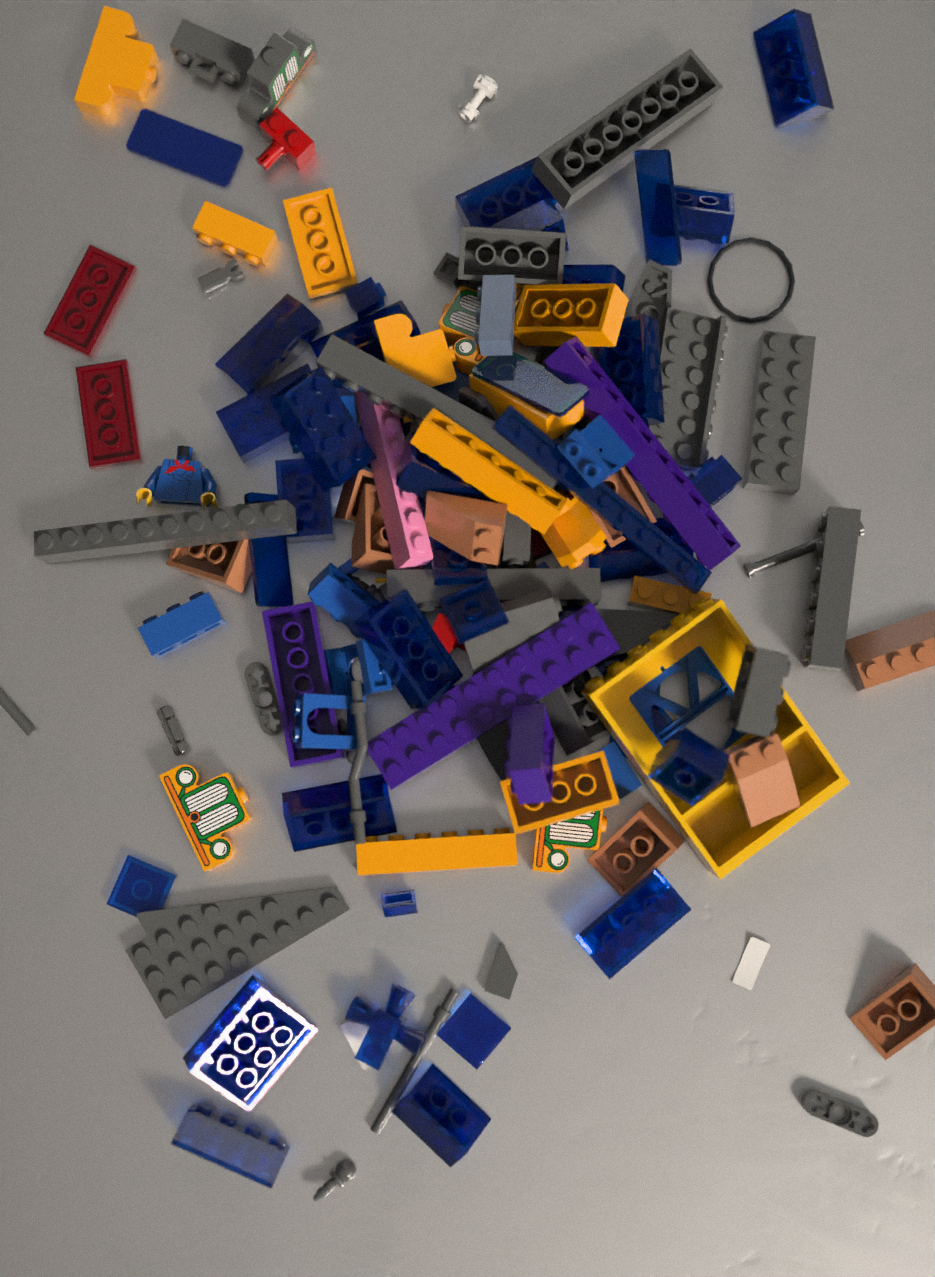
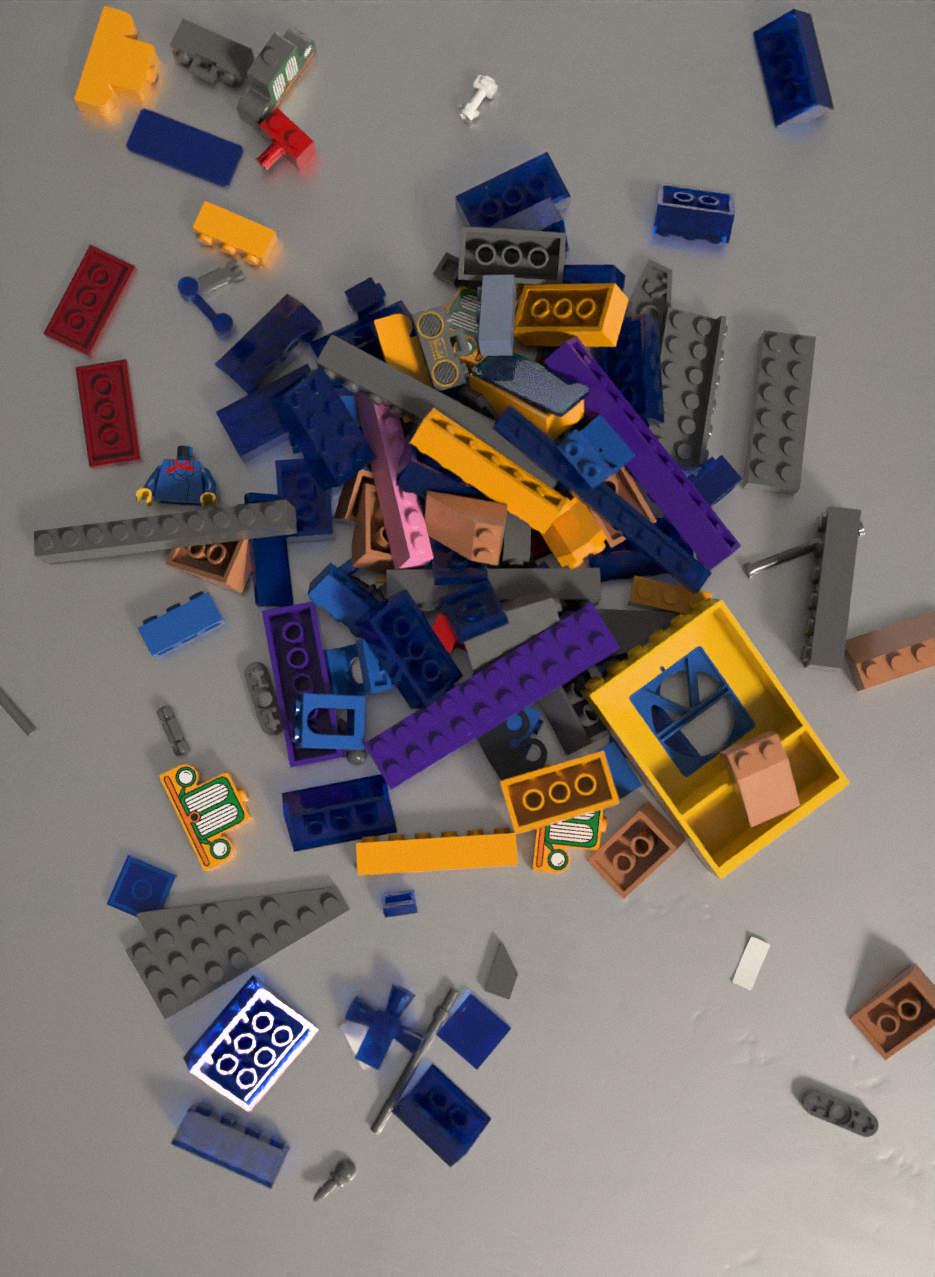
light orange plate [282,187,359,299] -> none
dark grey bar [348,681,368,844] -> none
dark purple brick [505,703,555,804] -> none
dark grey brick [531,48,723,210] -> none
clear blue slope [574,868,692,980] -> none
clear blue piece [634,149,682,266] -> none
clear blue brick [648,727,730,806] -> none
black piece [707,237,795,323] -> none
dark grey brick [726,644,791,737] -> none
none -> clear blue bar [178,276,233,336]
none -> dark grey piece [411,305,471,392]

